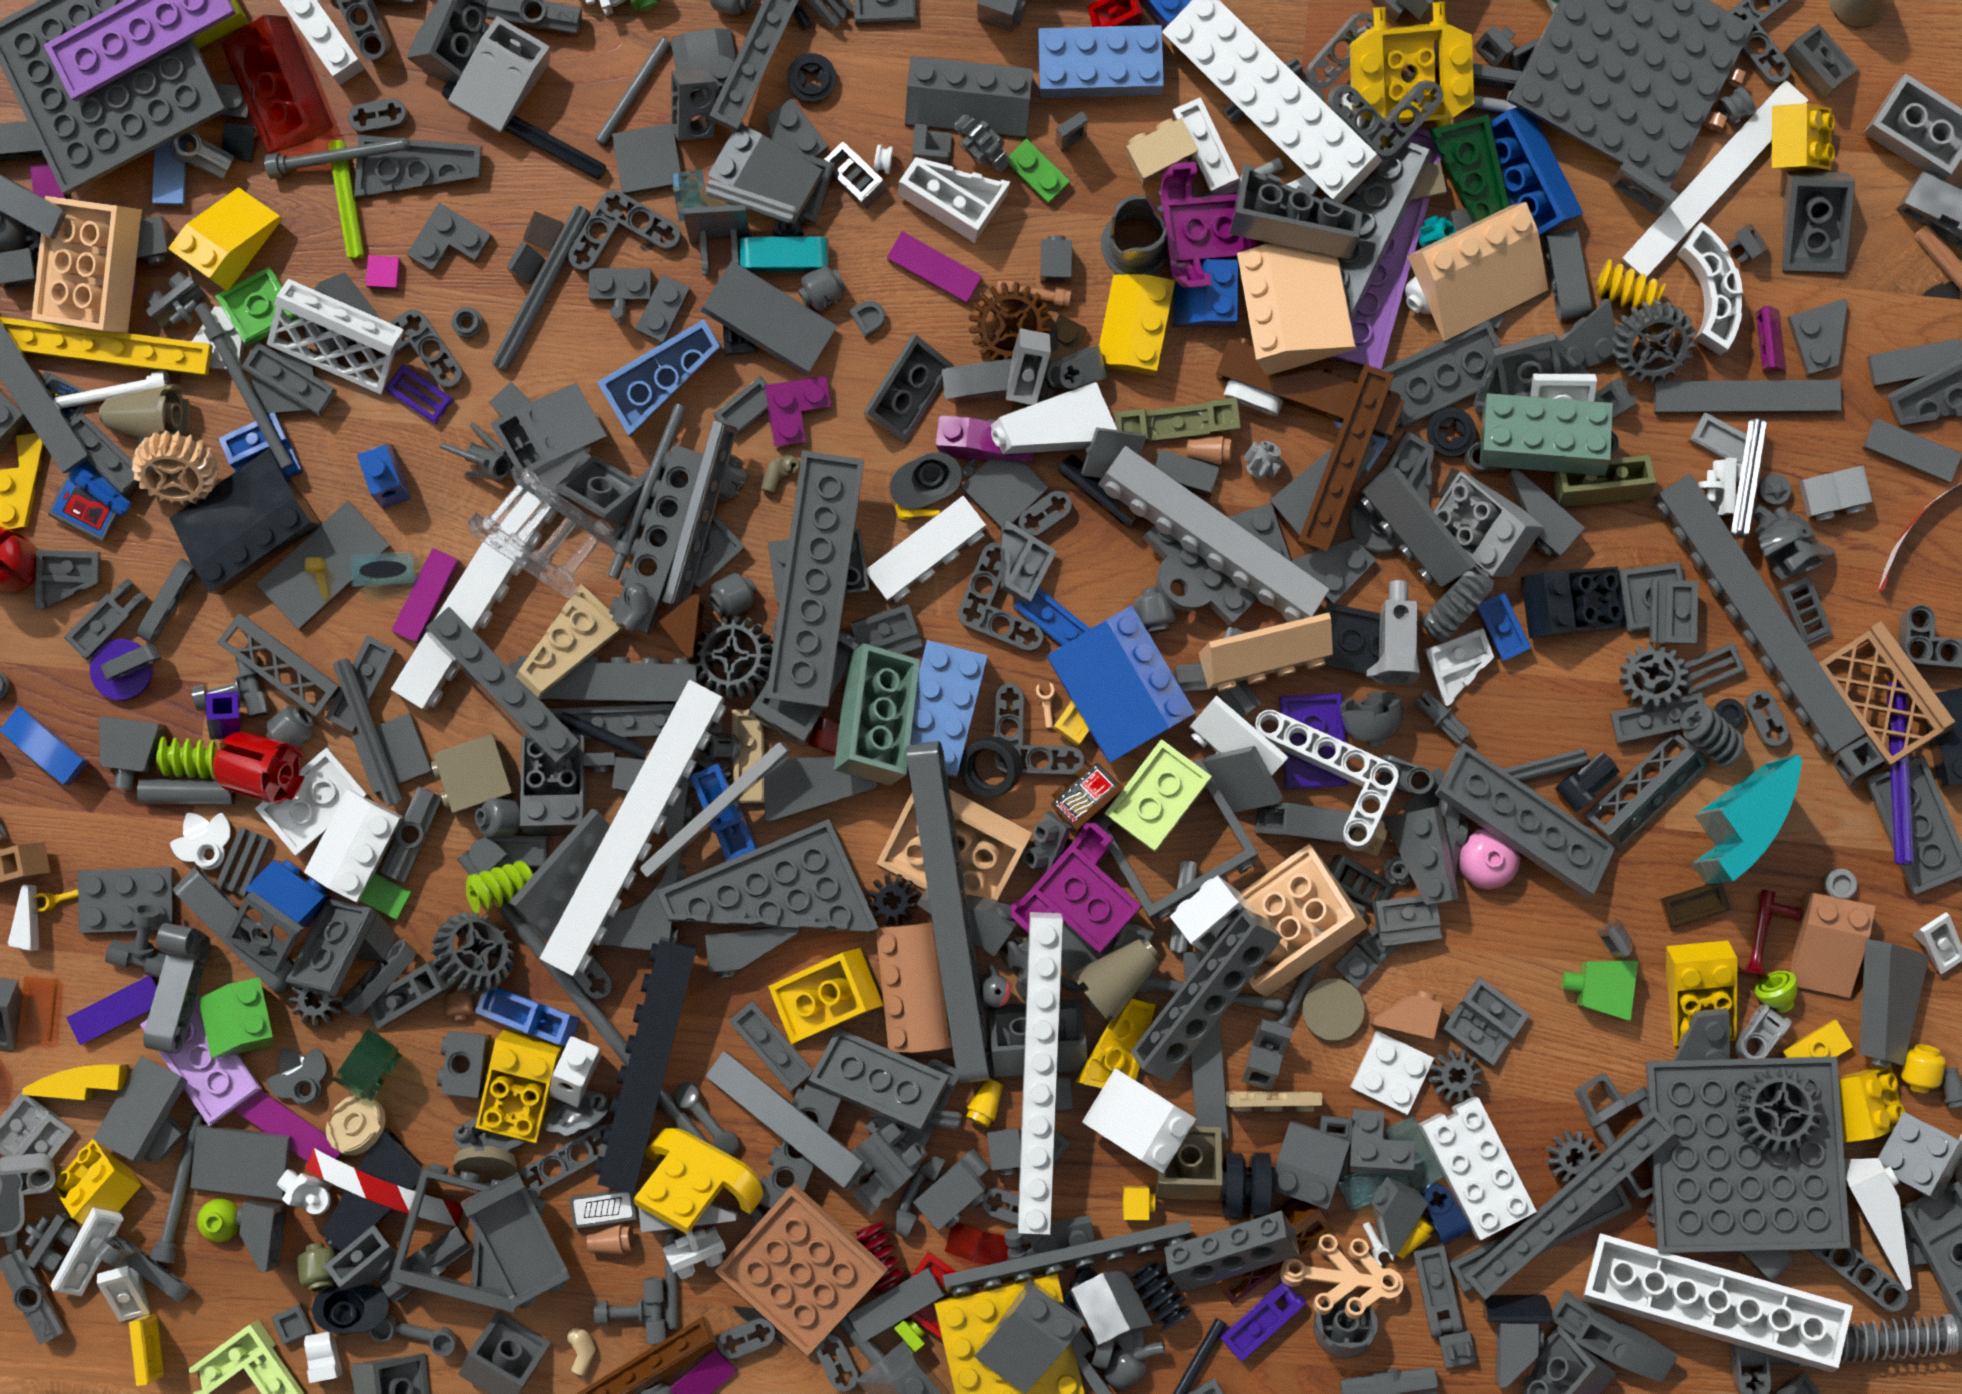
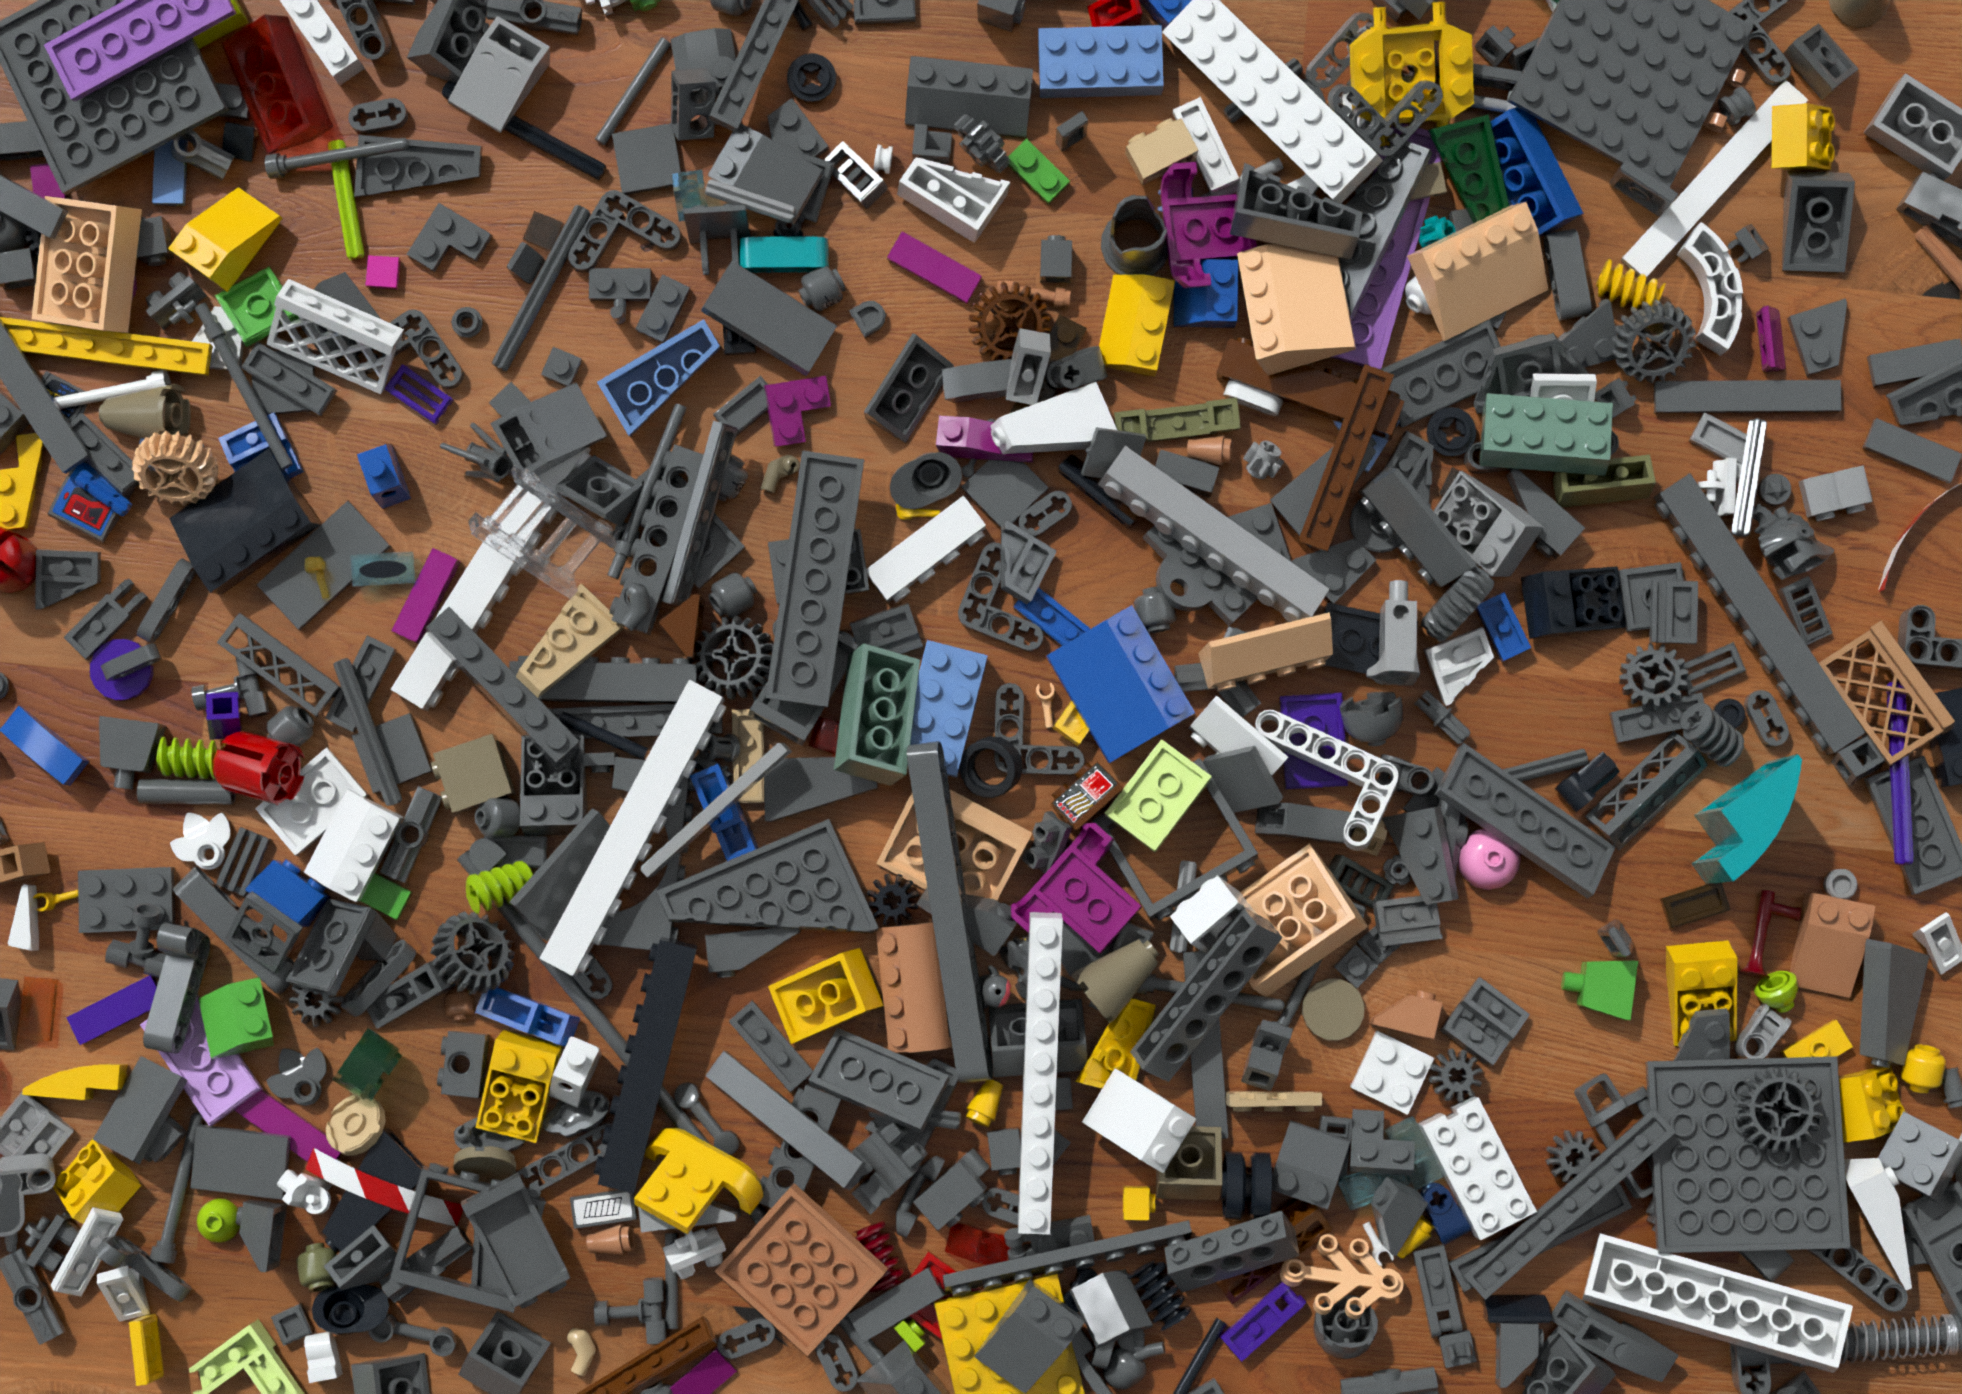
none -> dark grey plate [541,347,583,387]

